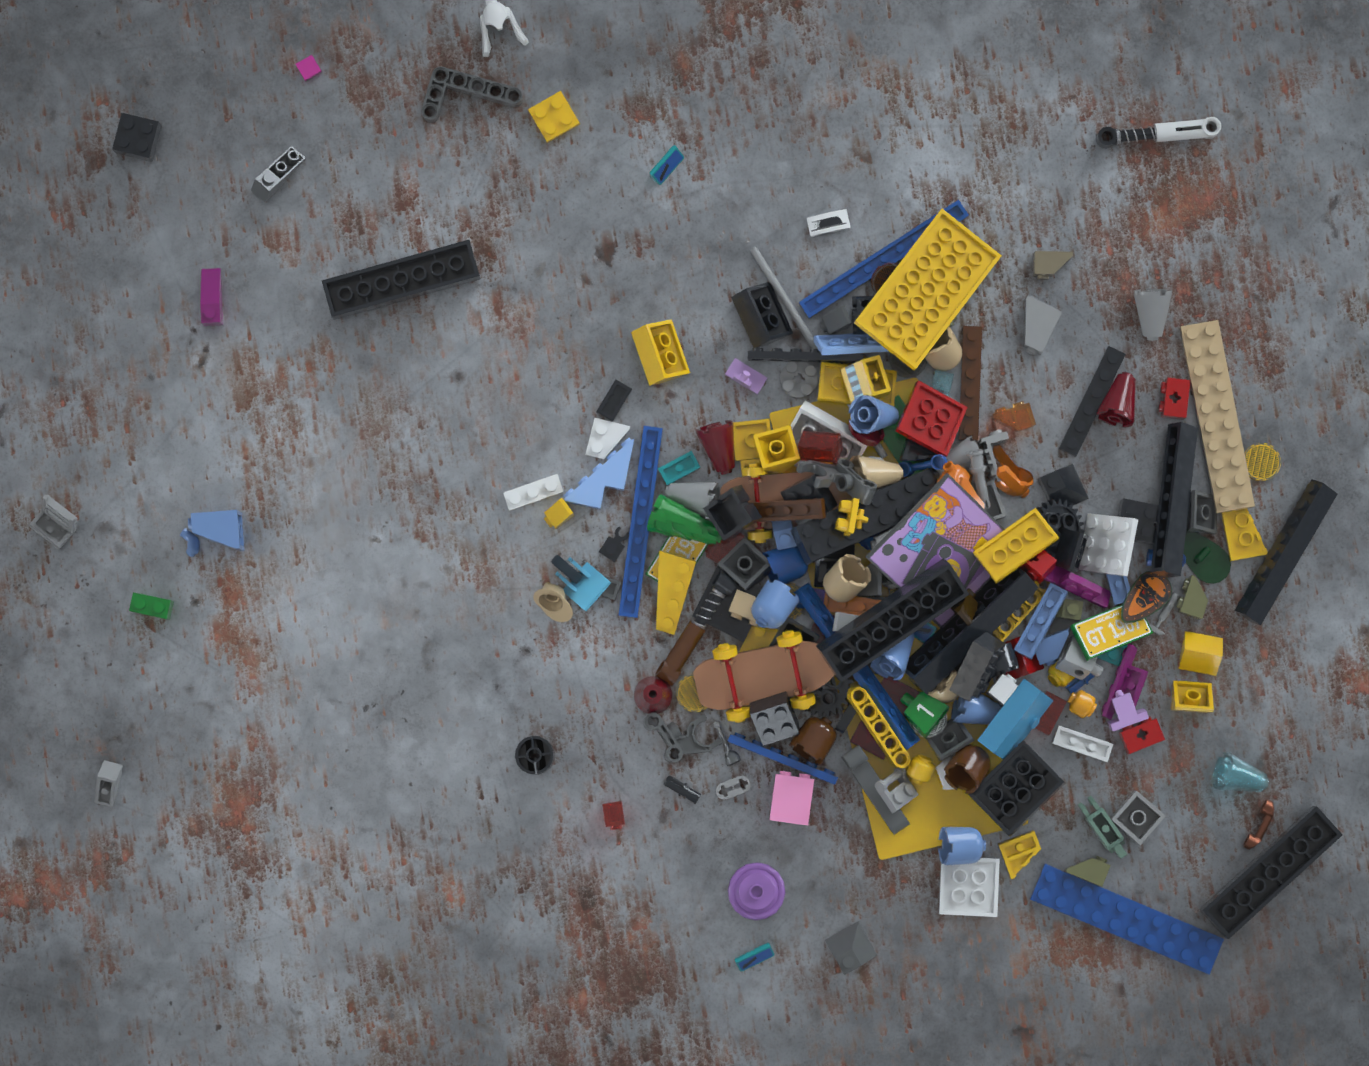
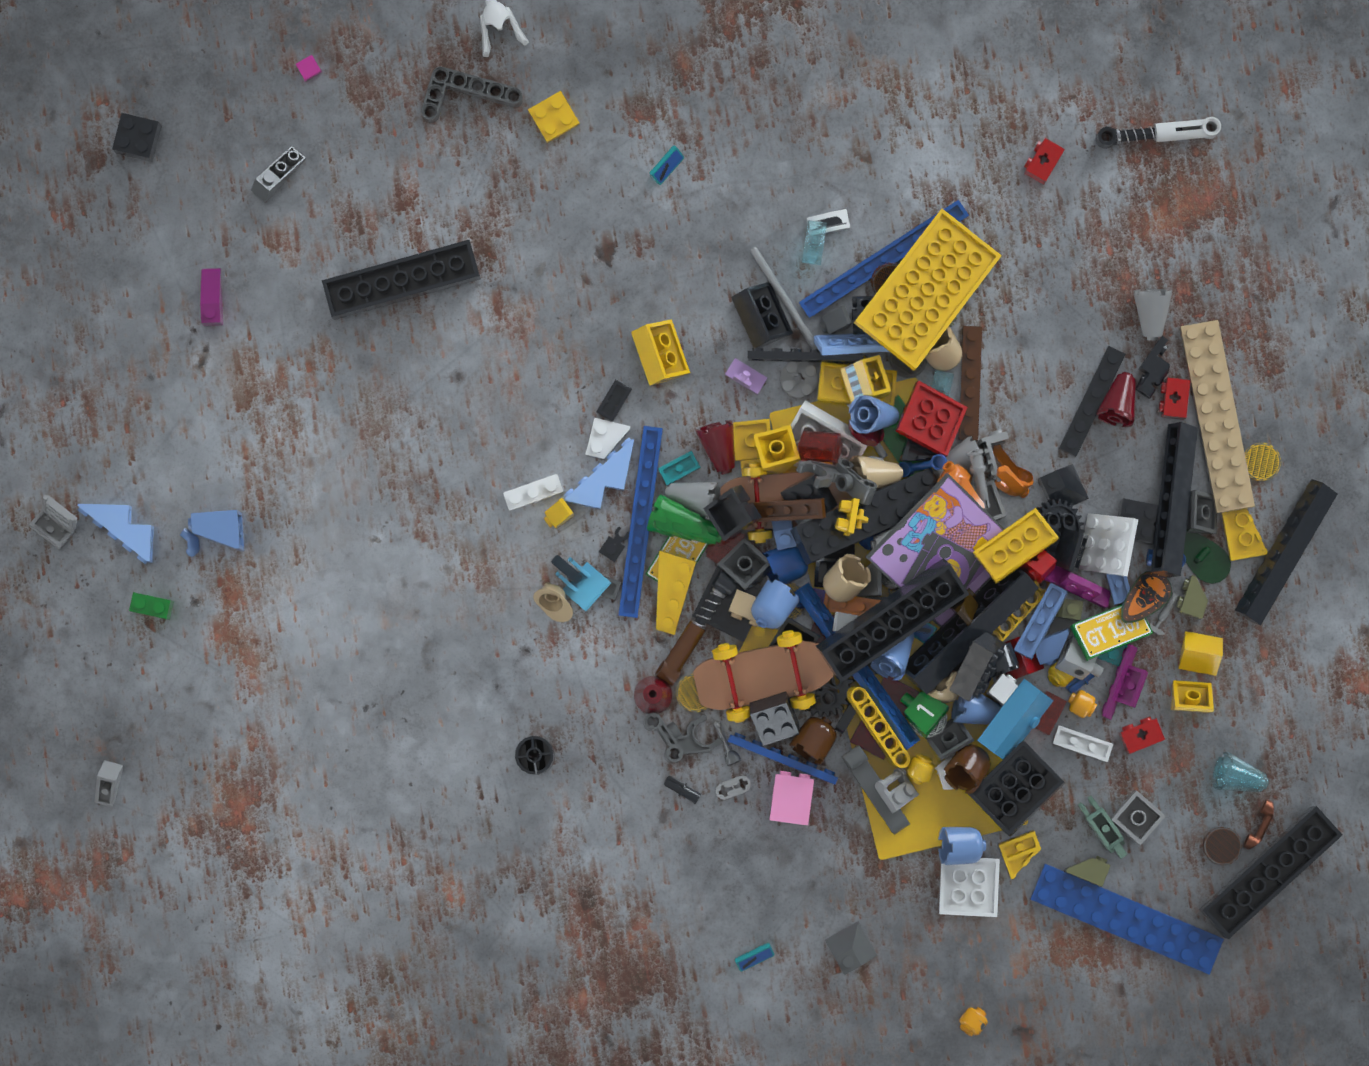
clear red brick [602,801,626,830] -> none
medium lavender piece [728,862,786,920] -> none
clear orange slope [991,401,1036,432] -> none
light grey slope [1023,295,1062,356] -> none
dark tan slope [1033,251,1073,280] -> none
lavender piece [1107,690,1149,731] -> none
none -> light blue slope [77,504,154,565]
none -> clear light blue slope [802,220,827,265]
none -> light orange head [959,1007,988,1036]
none -> red brick [1024,138,1065,185]
none -> black plate [1136,336,1170,399]
none -> tile [1203,827,1242,865]

